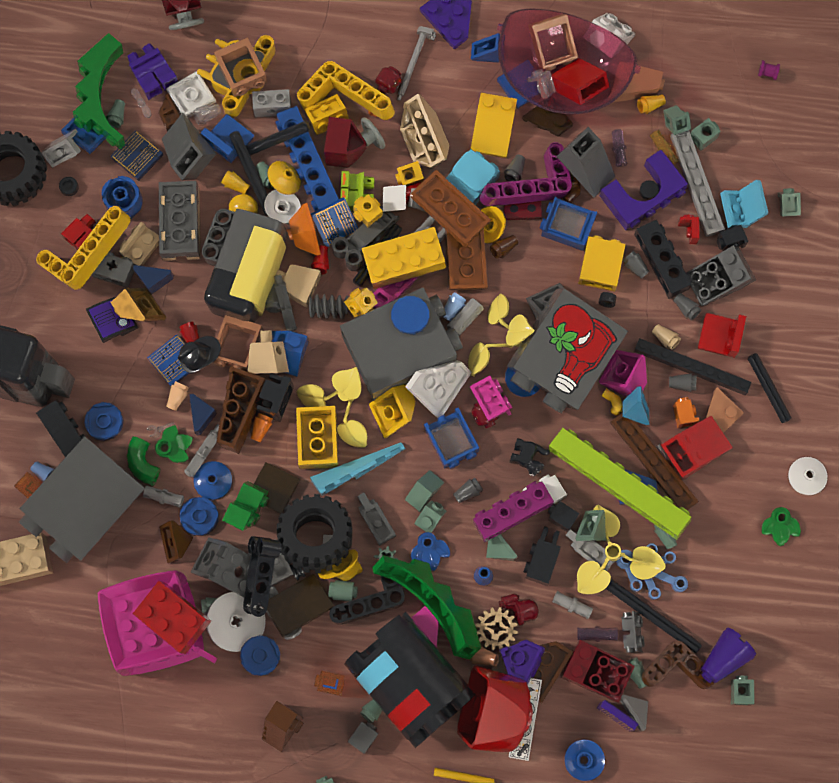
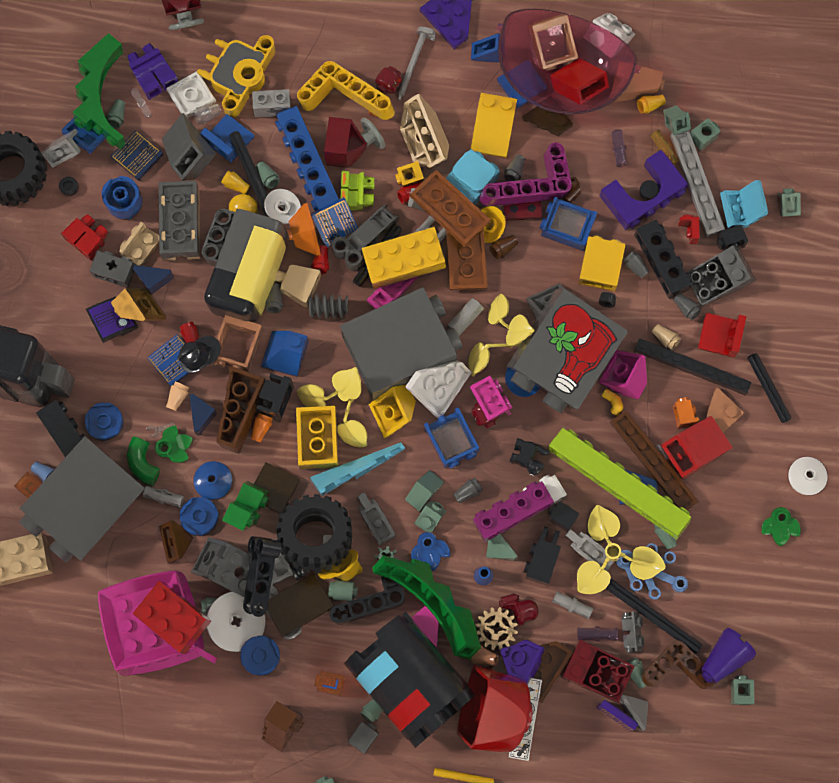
yellow beam [36,206,131,290] -> none
reddish brown tile [158,93,180,131] -> none
light grey piece [184,424,219,477] -> none
nougat window [214,37,267,97] -> none
black axle [246,121,310,156] -> none
tan torso [248,330,289,374] -> none
yellow dish [267,161,301,195] -> none
dark grey piece [274,274,297,332] -> none
yellow bracket [304,94,349,135] -> none
yellow brick [344,288,378,317] -> none
yellow brick [353,194,383,228] -> none
white sticker [383,185,406,212] -> none
blue tile [391,296,429,334] -> none
light blue cone [443,292,466,321] -> none
clear bracket [527,69,556,98] -> none
dark grey slope [557,127,615,198] -> none
blue dish [564,739,605,781] -> none
sand green slope [575,510,606,541] -> none
dark azure slope [623,386,650,425] -> none
dark grey cone [669,373,697,392] -> none
magenta bush [758,60,780,80] -> none

